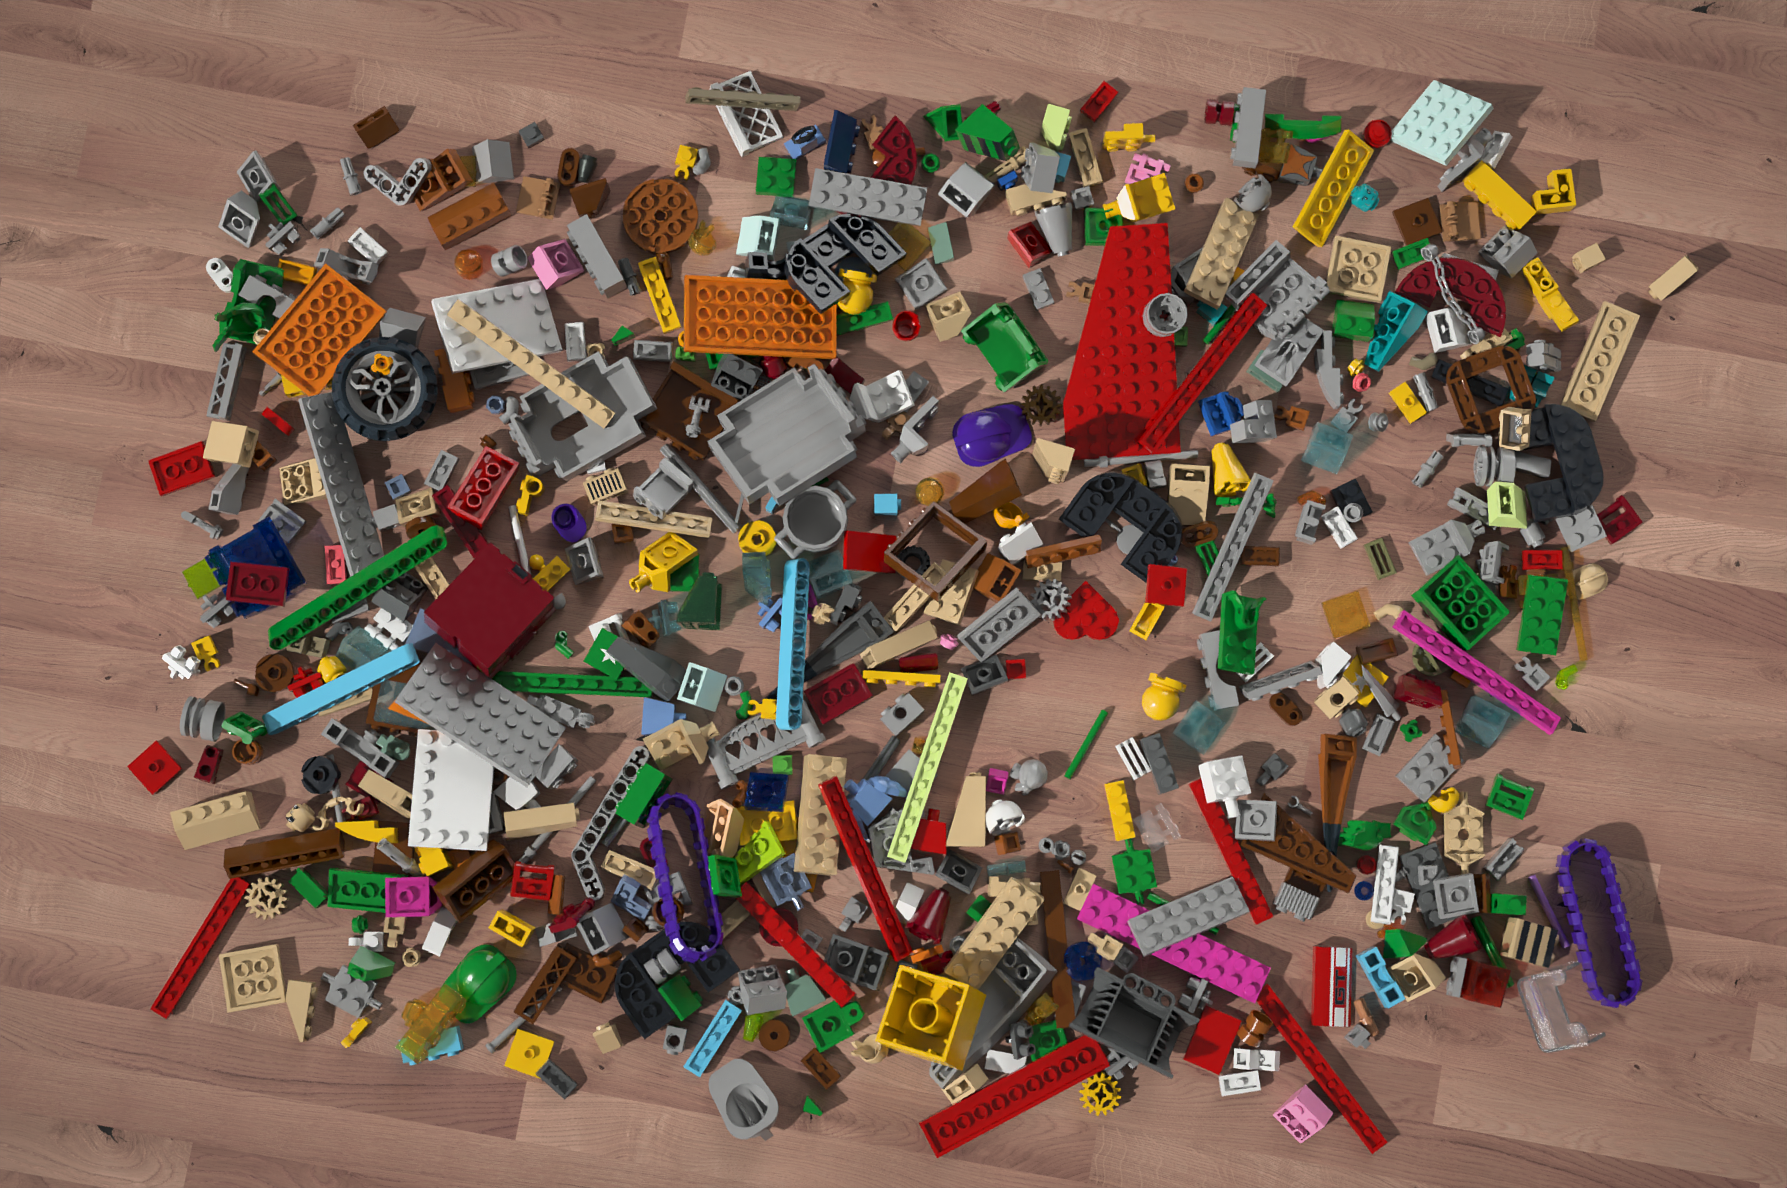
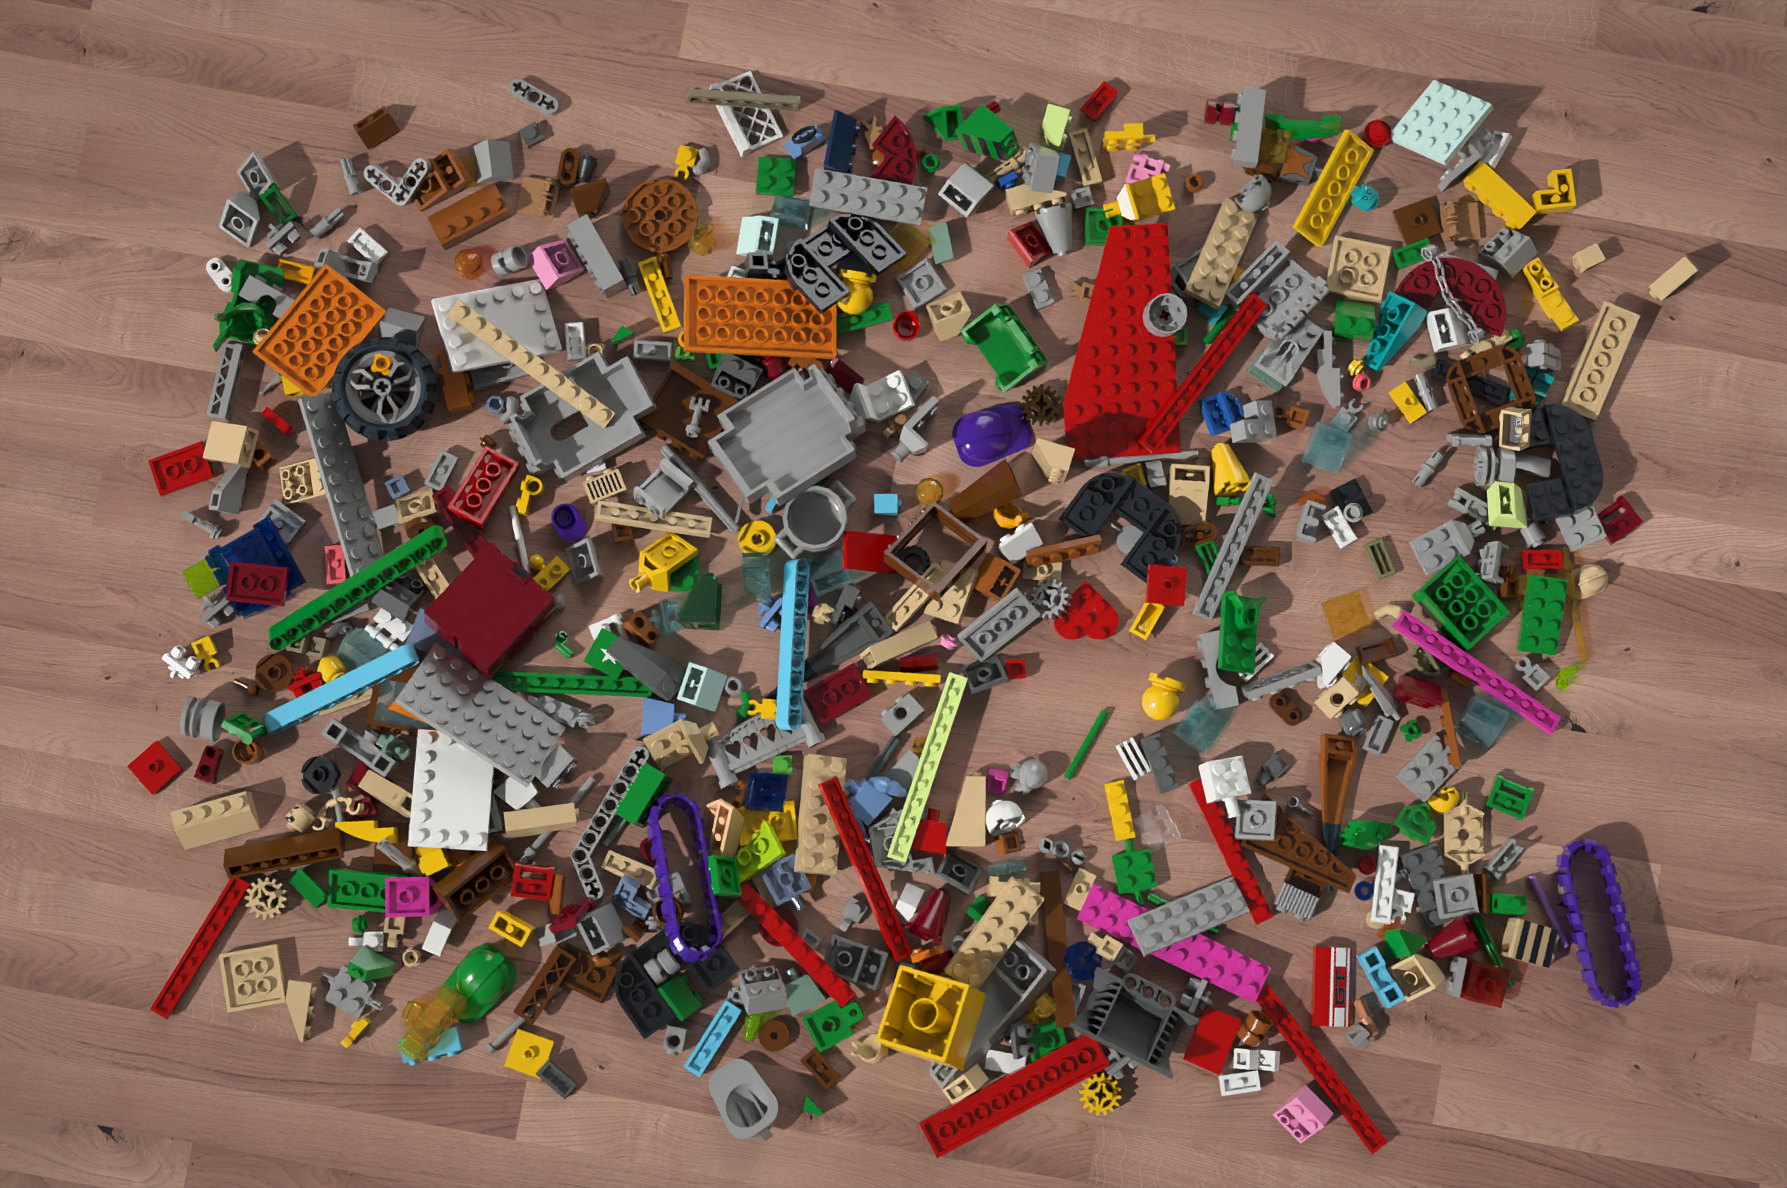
tan slope [592,1022,623,1054] -> none
light grey tile [1418,865,1438,885] -> none
clear windscreen [1517,961,1606,1053] -> none
none -> light grey beam [509,78,560,116]

